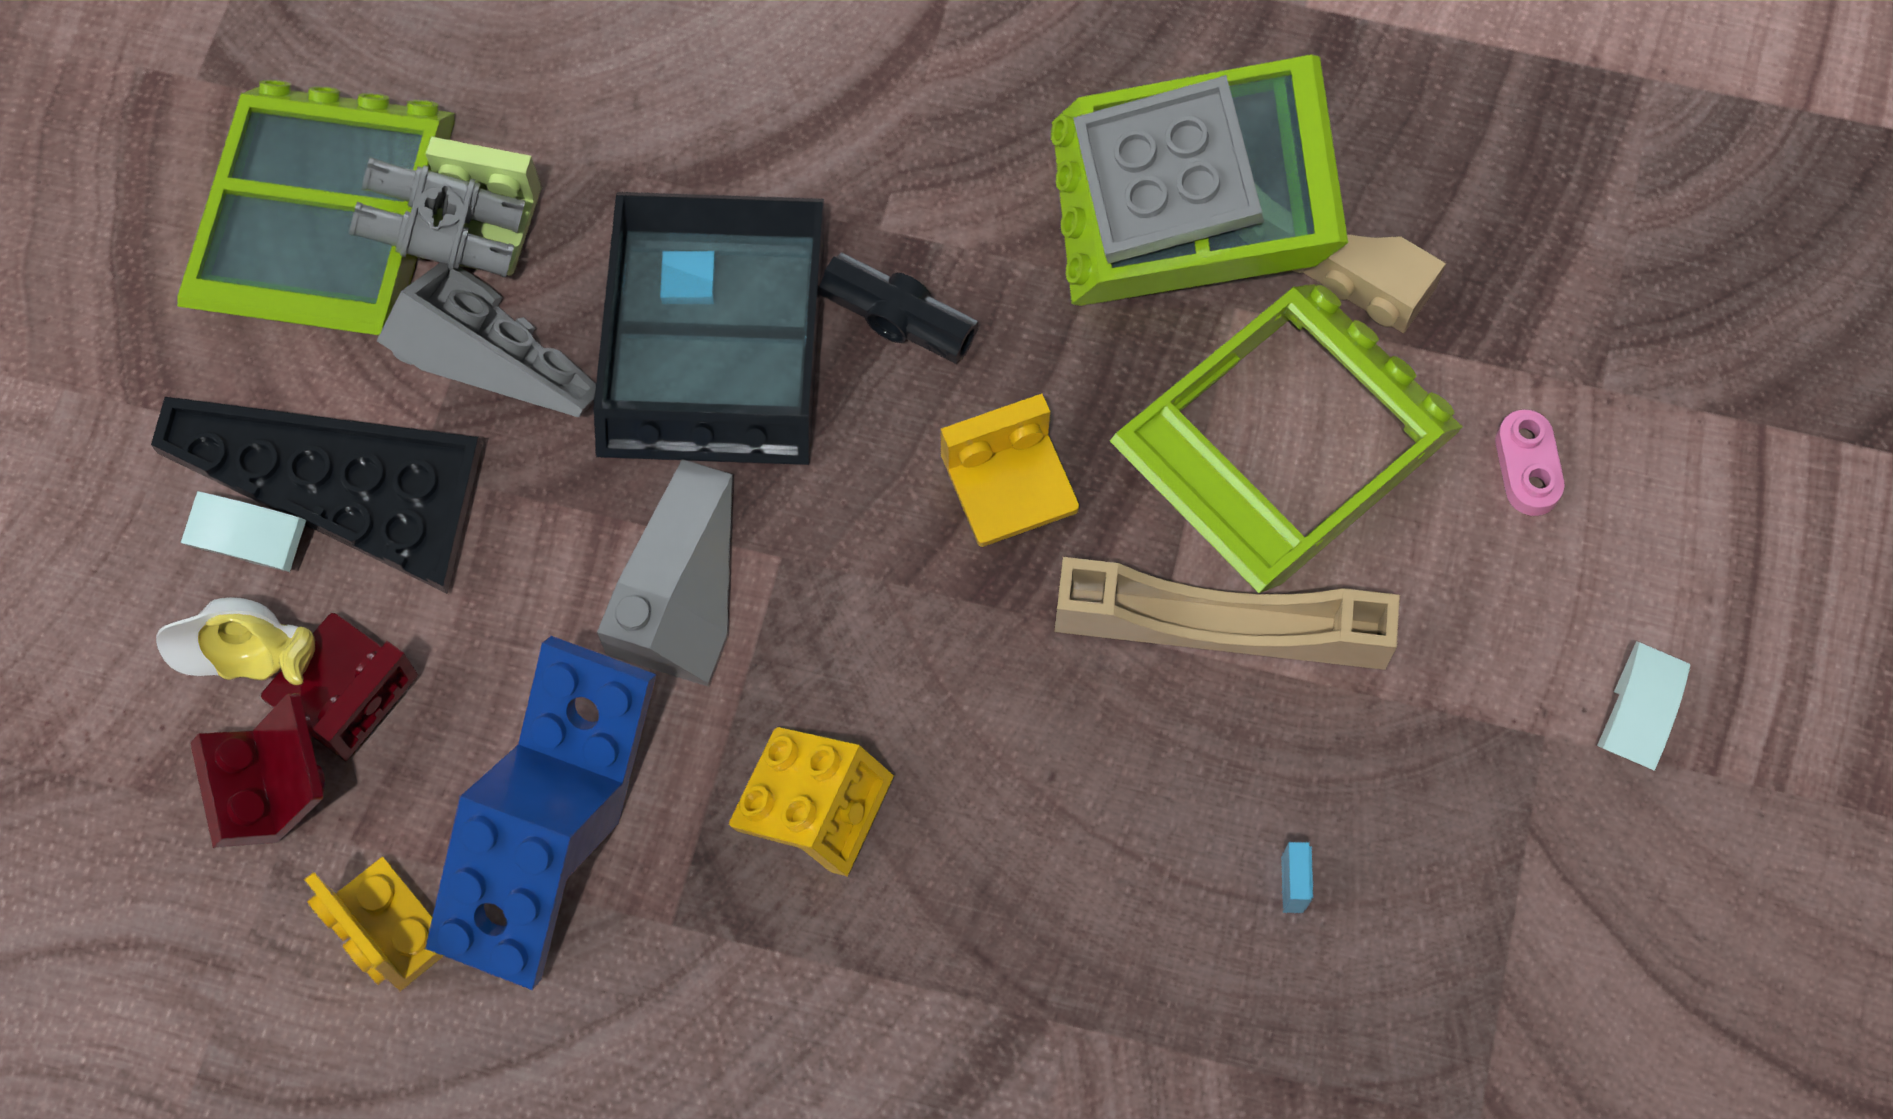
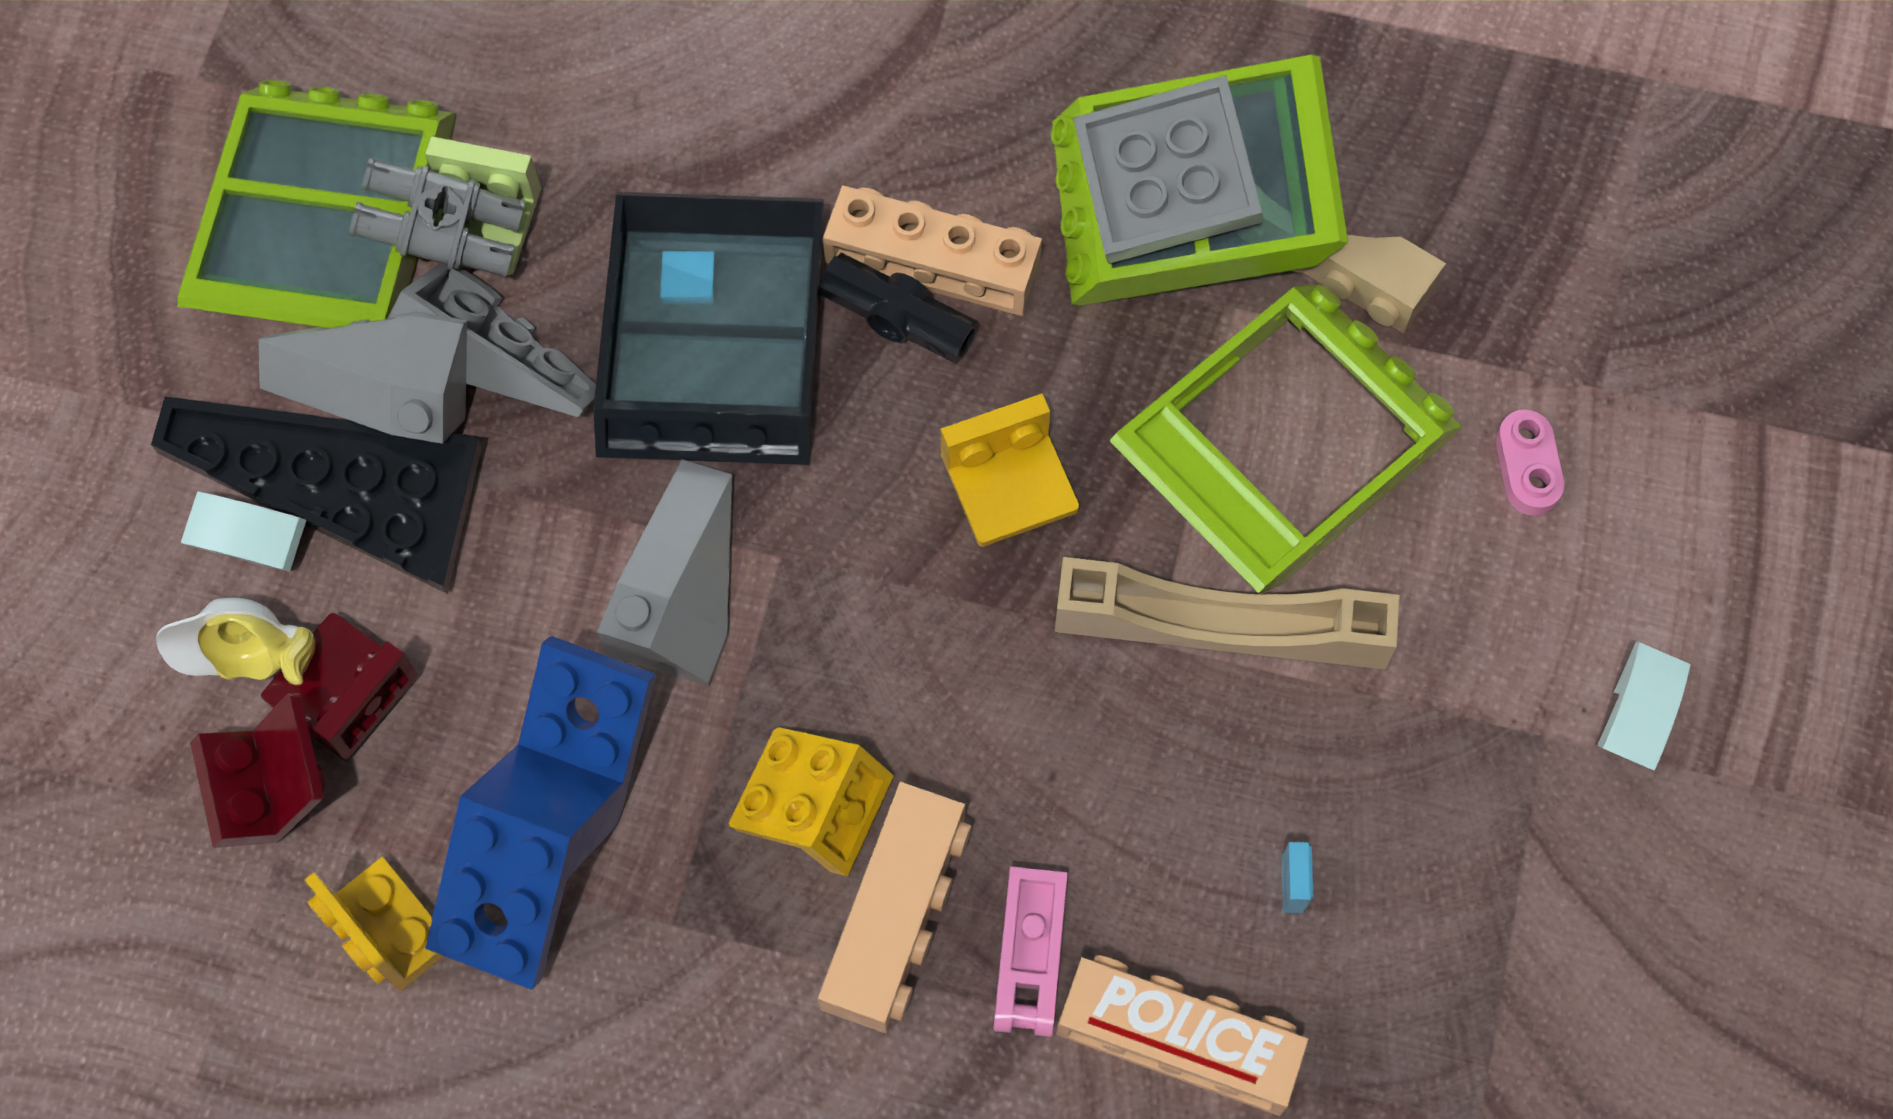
none -> light grey wedge [258,312,467,444]
none -> light nougat brick [818,782,972,1034]
none -> light nougat brick [823,185,1042,316]
none -> bright pink plate [993,867,1068,1037]
none -> light nougat brick [1056,955,1308,1116]

